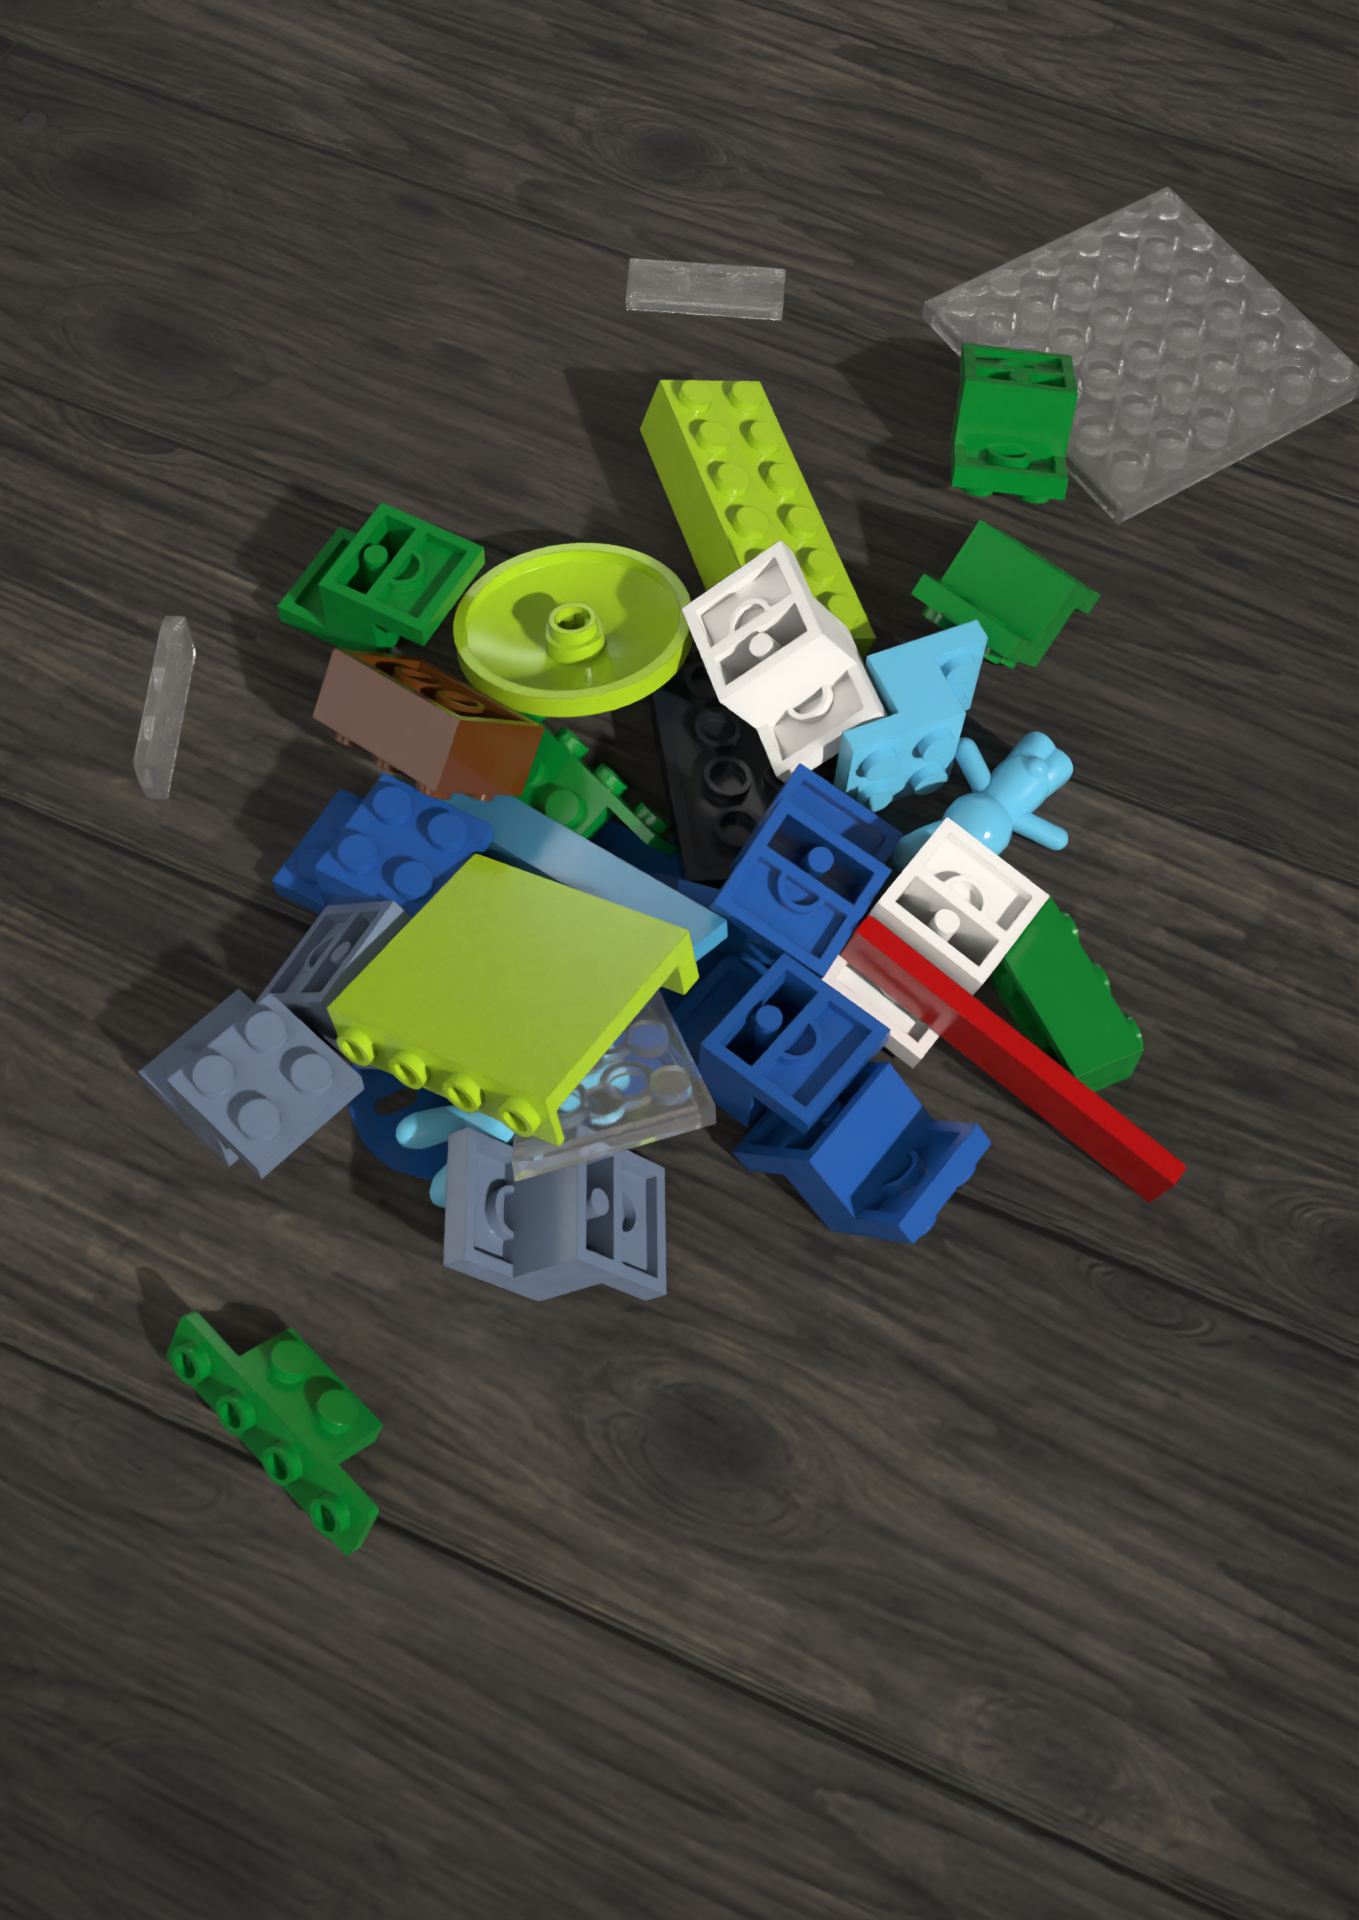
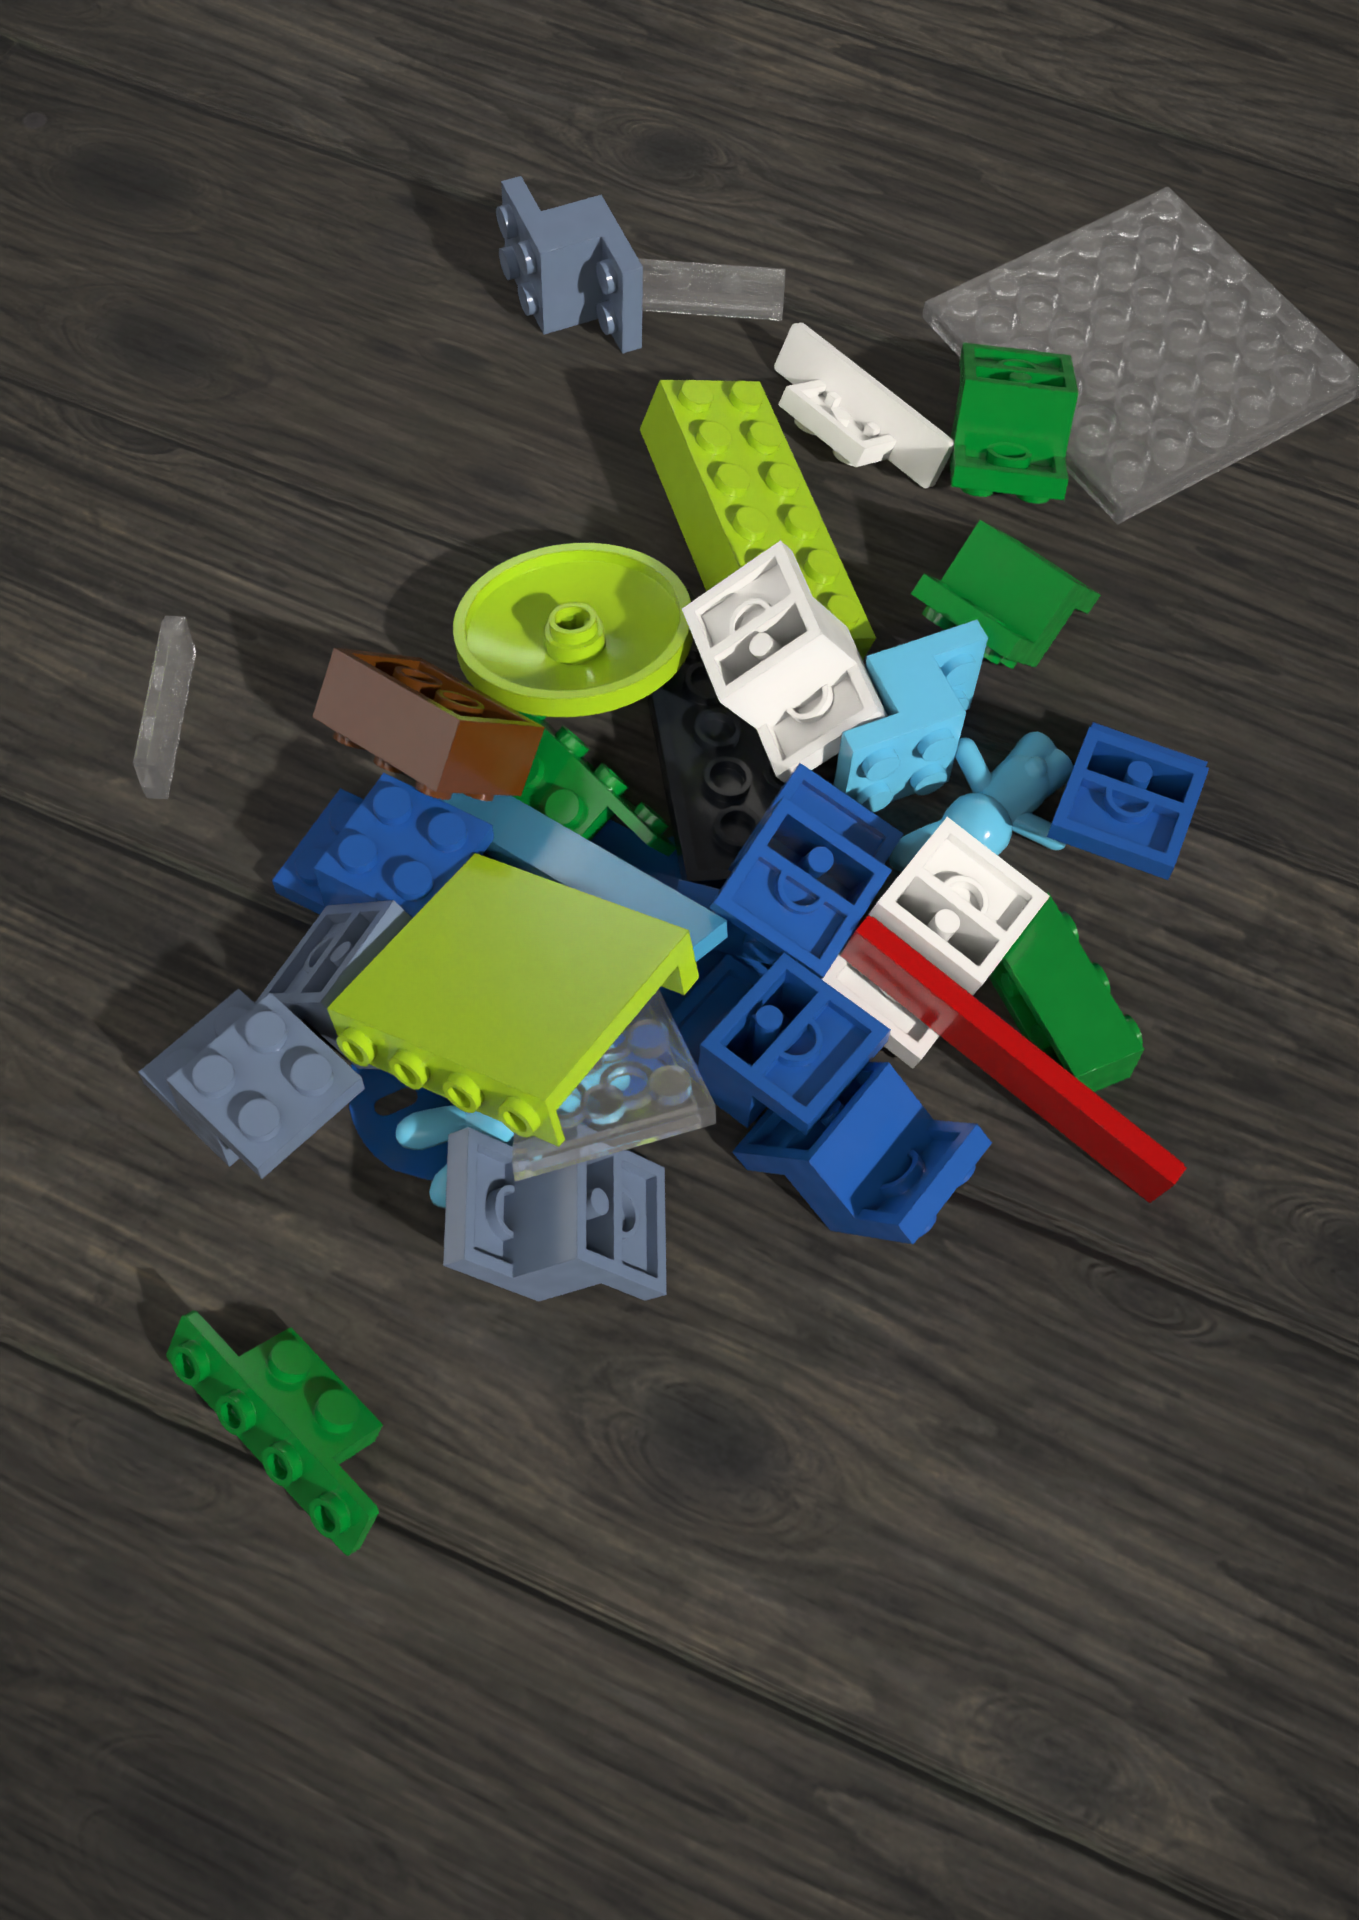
green bracket [277,502,485,654] -> none
none -> sand blue bracket [496,176,643,354]
none -> white bracket [774,322,954,488]
none -> blue bracket [1047,722,1209,880]

